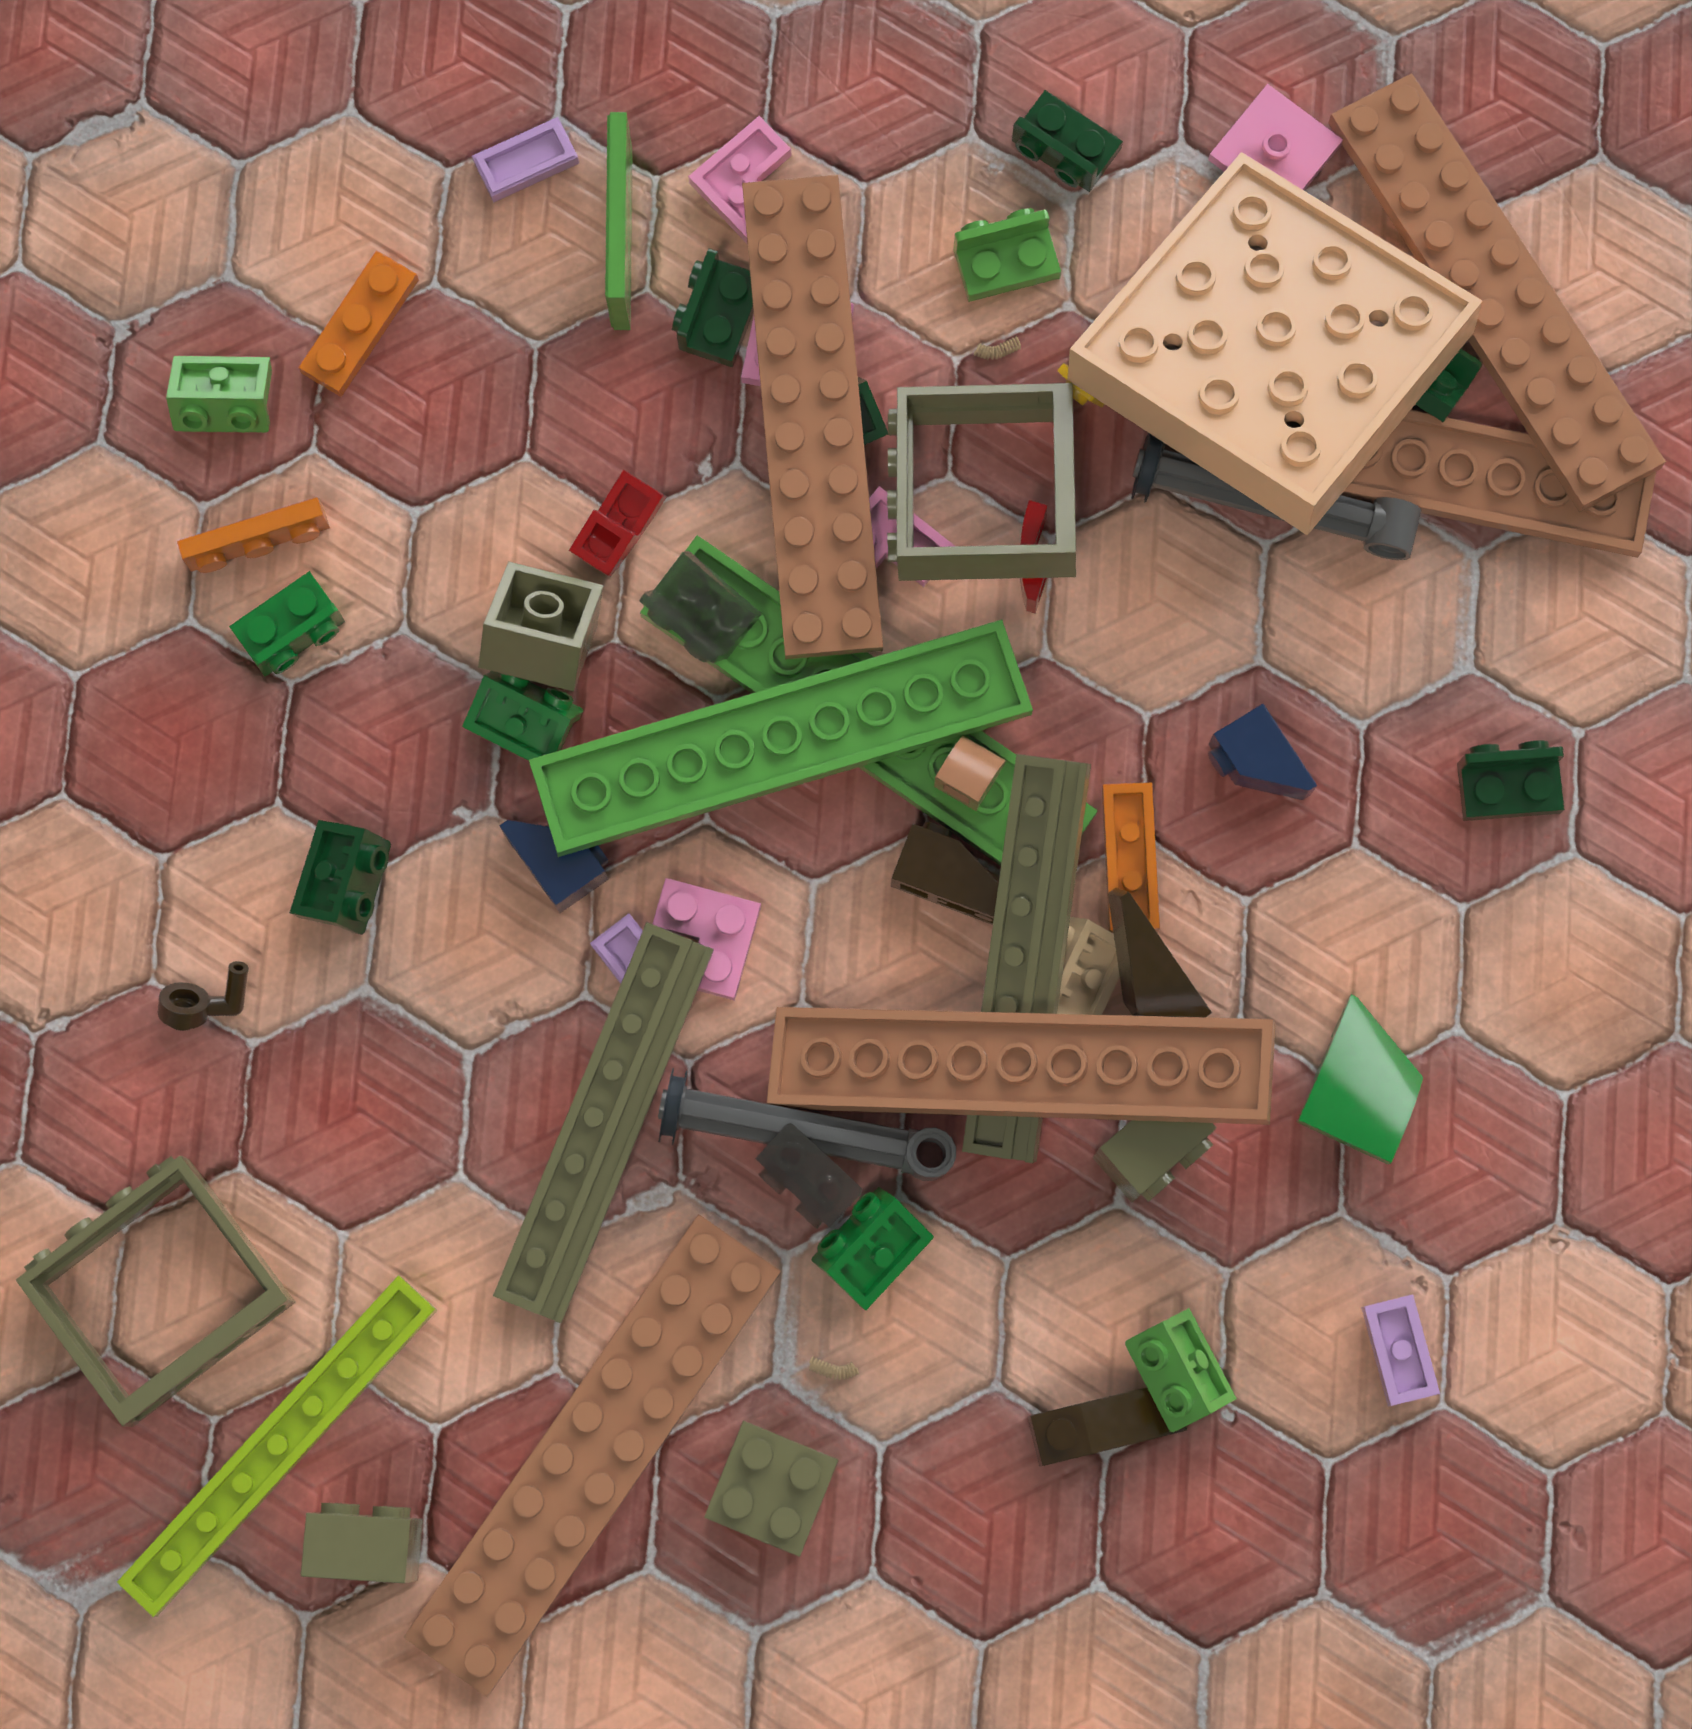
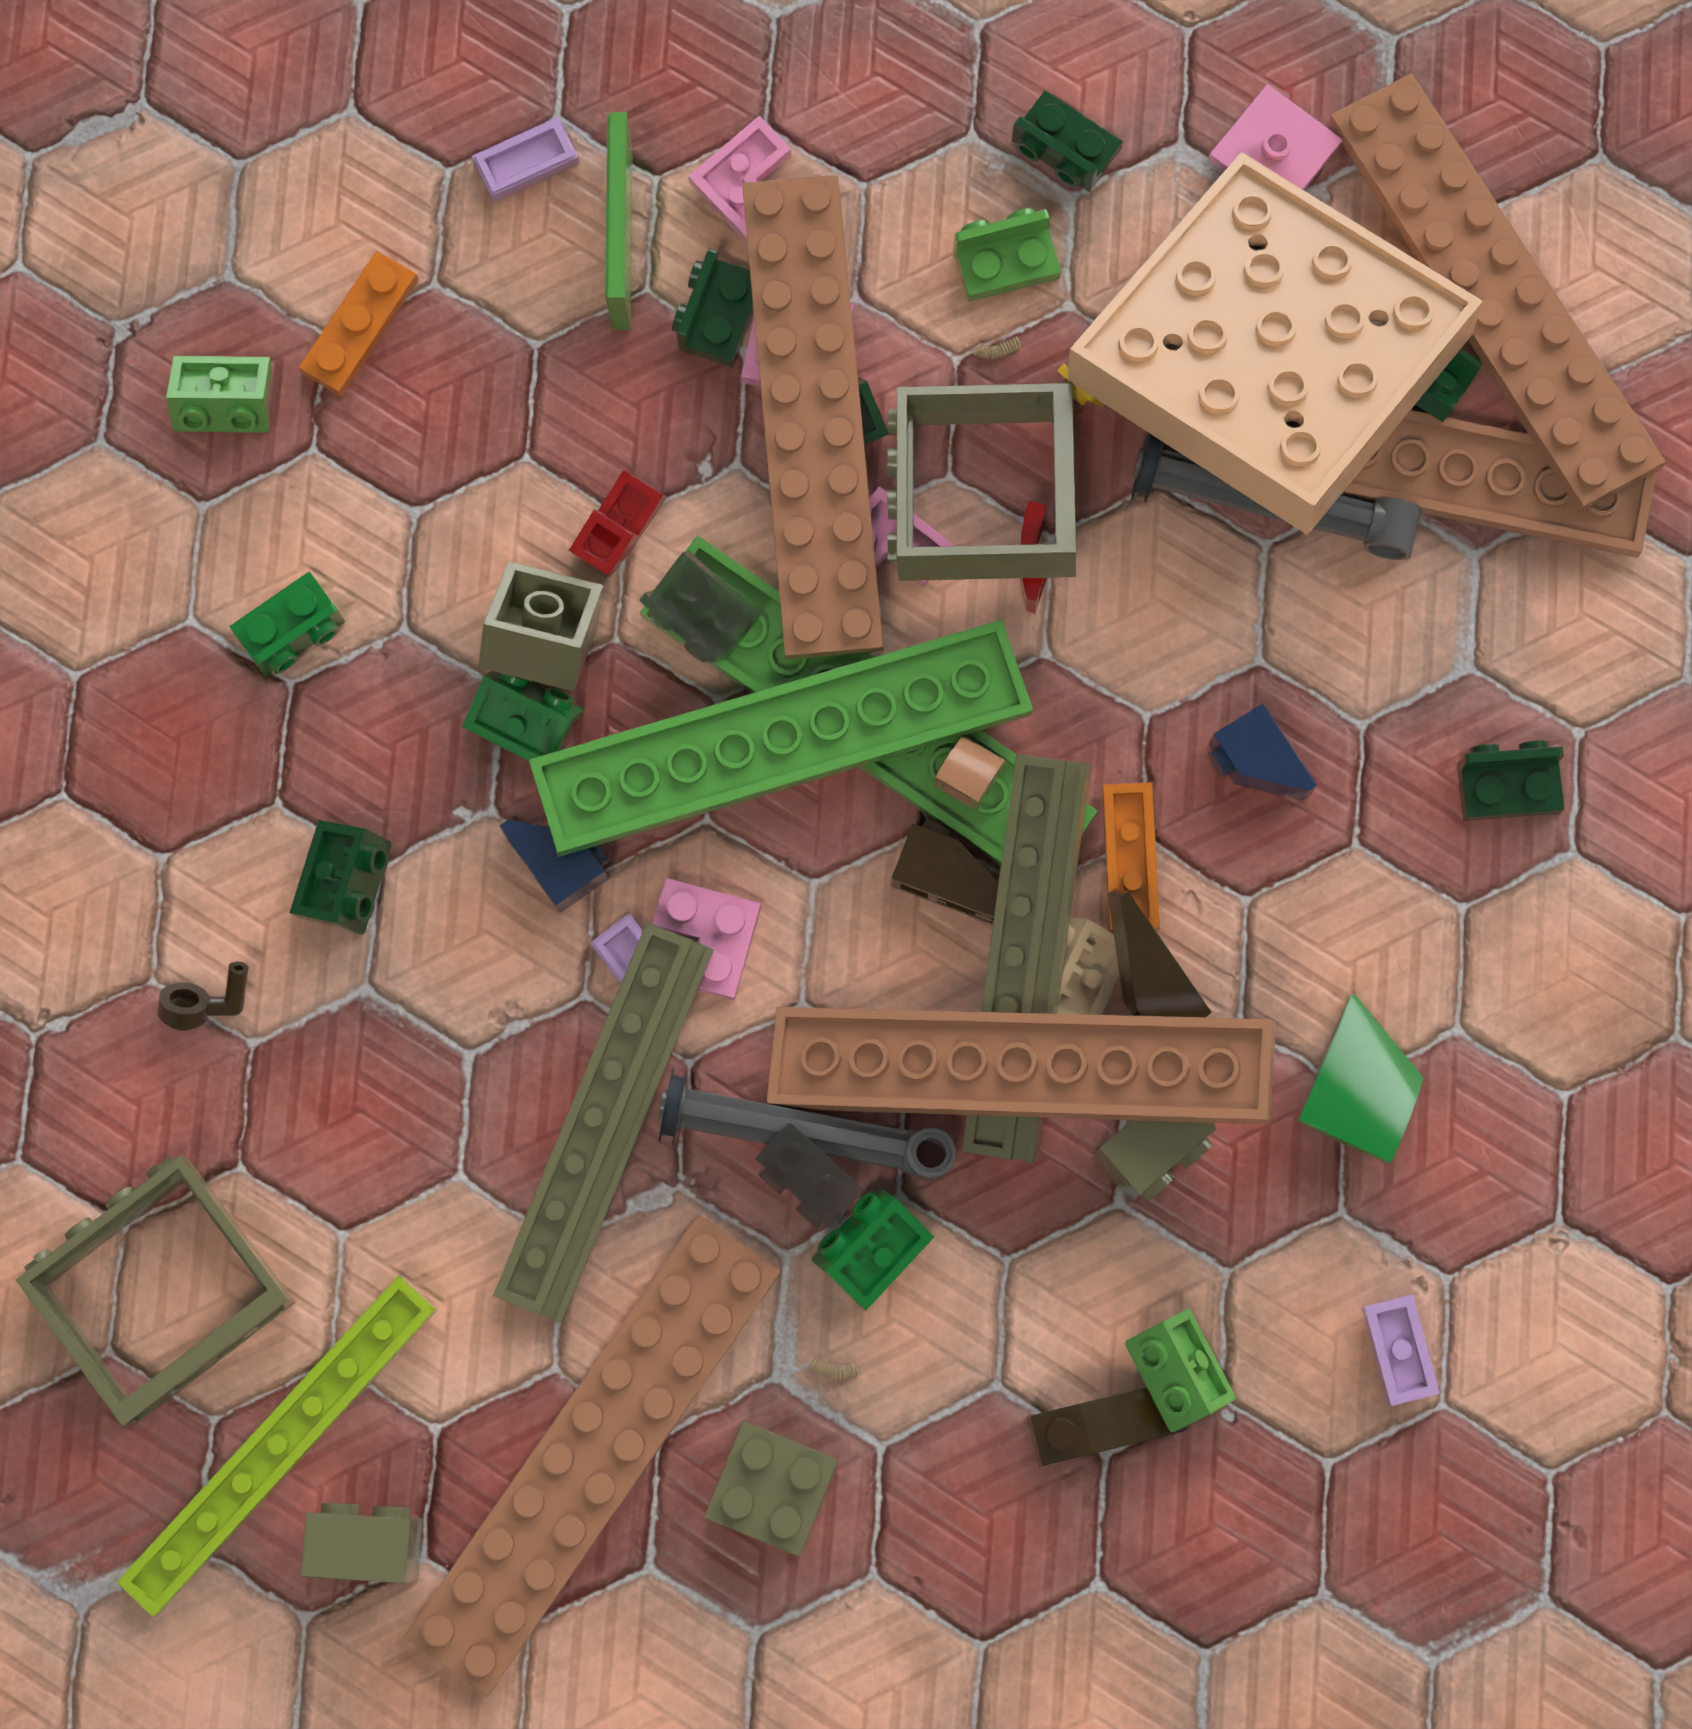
orange plate [177,497,330,573] -> none

